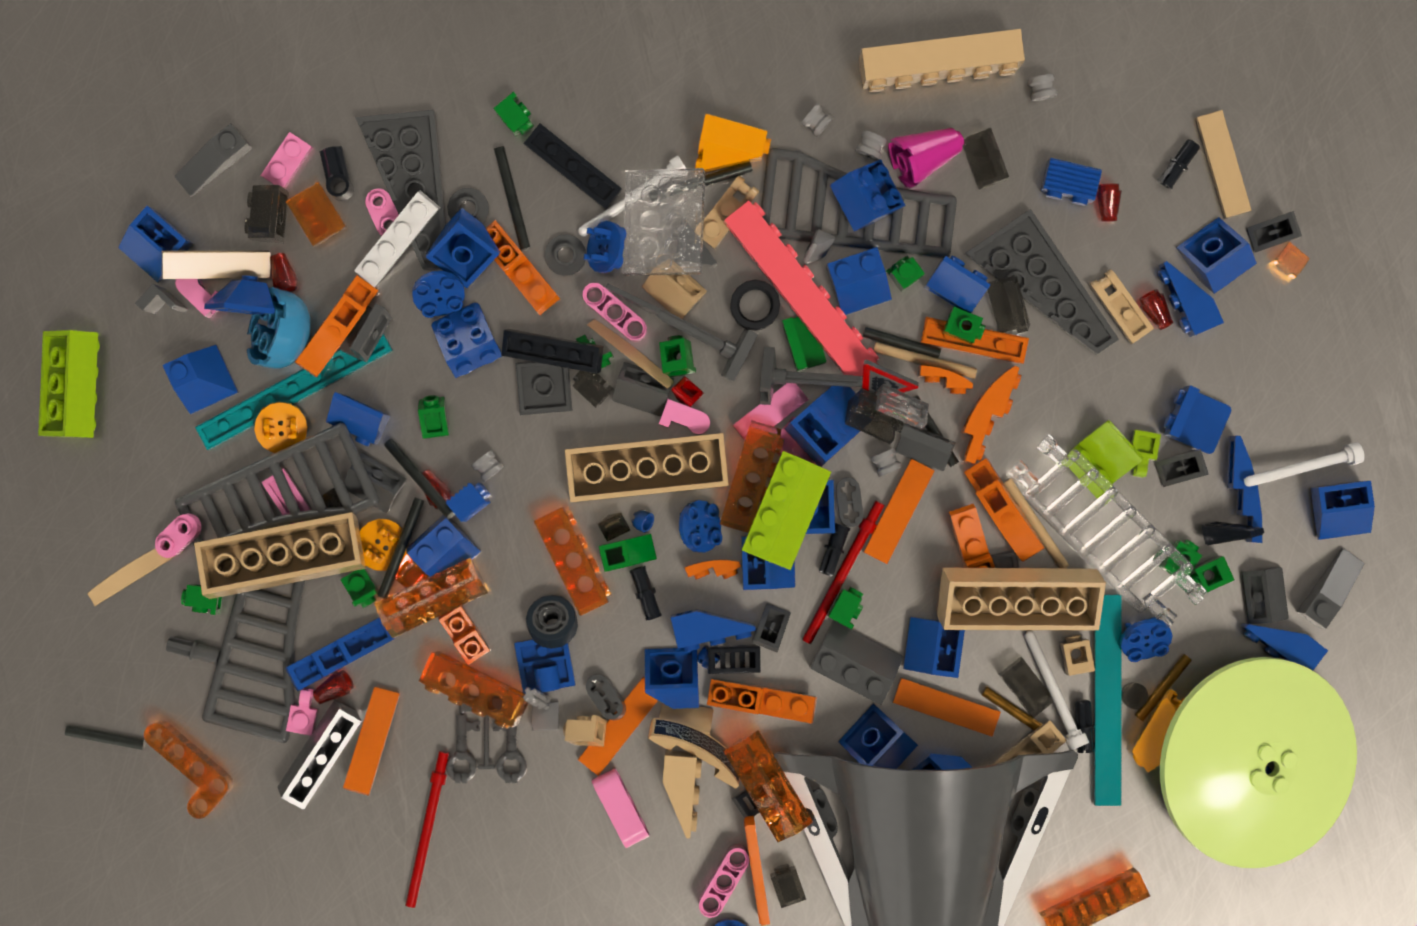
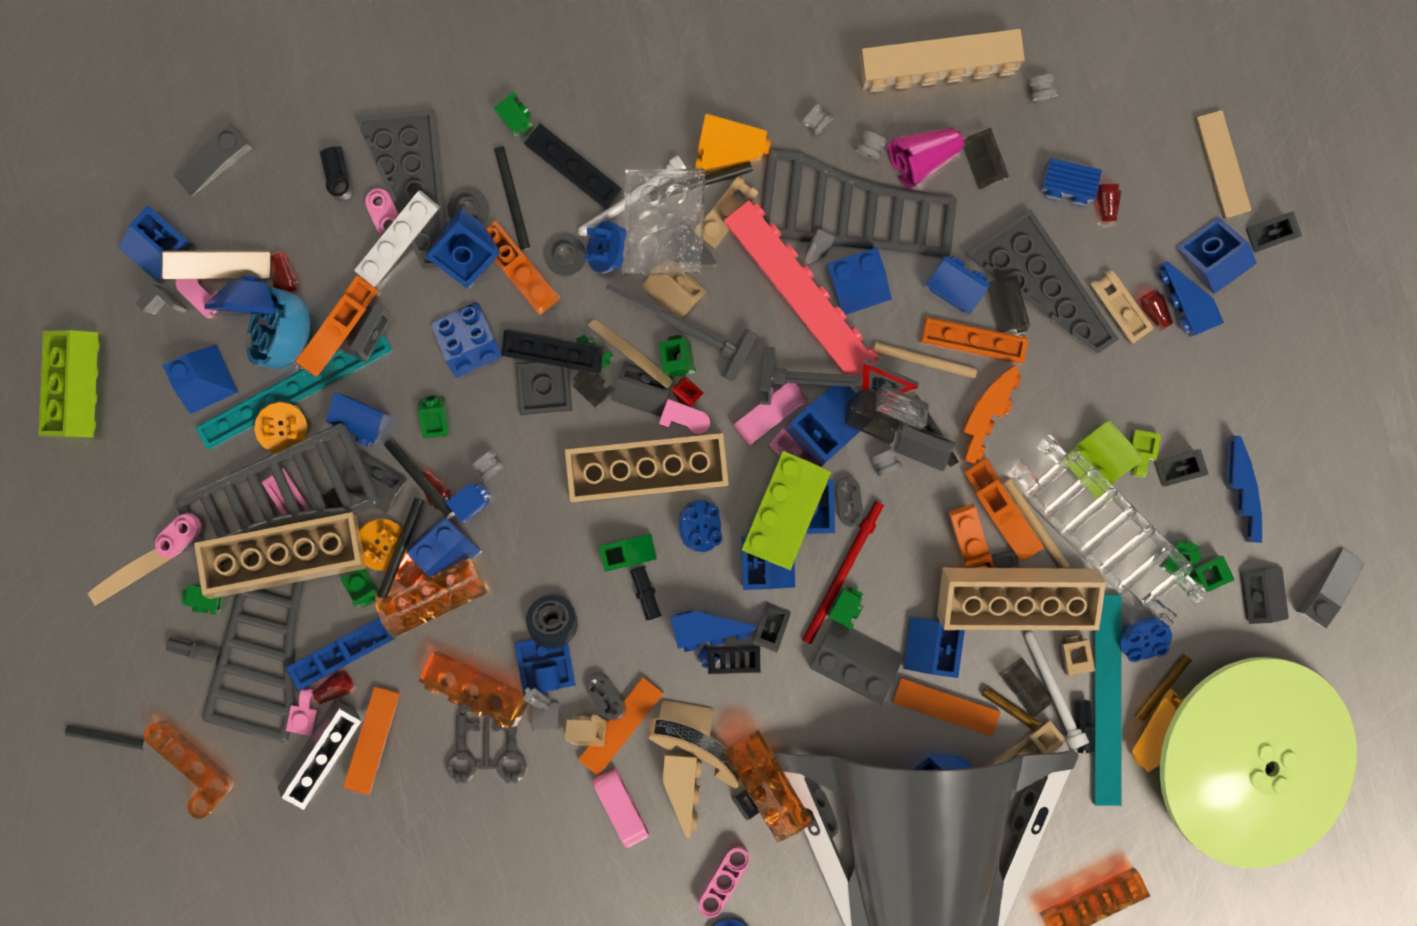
clear smoke slope [244,185,289,244] -> none
bright pink plate [260,132,313,191] -> none
clear orange plate [286,182,347,247] -> none
red bar [405,751,449,908] -> none
blue plate [412,271,465,318] -> none
orange slope [438,603,490,665] -> none
clear orange brick [534,507,612,616] -> none
bright pink beam [582,283,647,342] -> none
clear smoke slope [598,513,630,541] -> none
blue hinge [631,510,654,533] -> none
blue slope [645,648,699,709] -> none
orange slope [685,559,741,580] -> none
orange slope [707,679,817,723] -> none
clear orange brick [720,420,785,533] -> none
black tyre [730,279,780,331] -> none
orange tile [744,815,770,926] -> none
clear smoke brick [770,864,806,908] -> none
green panel [782,317,826,372] -> none
black axle [819,523,851,576] -> none
blue slope [830,160,906,232] -> none
blue slope [838,703,918,769] -> none
pearl dark grey bar [863,327,941,358] -> none
orange tile [863,459,935,564] -> none
green brick [886,255,925,292] -> none
orange slope [918,365,973,394] -> none
green brick [942,306,986,344] -> none
clear smoke tile [1122,682,1148,709] -> none
black axle [1158,139,1200,190] -> none
blue bracket [1163,385,1231,454] -> none
black slope [1202,521,1264,546] -> none
blue slope [1240,623,1328,671] -> none
white piece [1244,442,1364,487] -> none
clear orange slope [1273,242,1310,279] -> none
blue slope [1310,481,1375,540] -> none

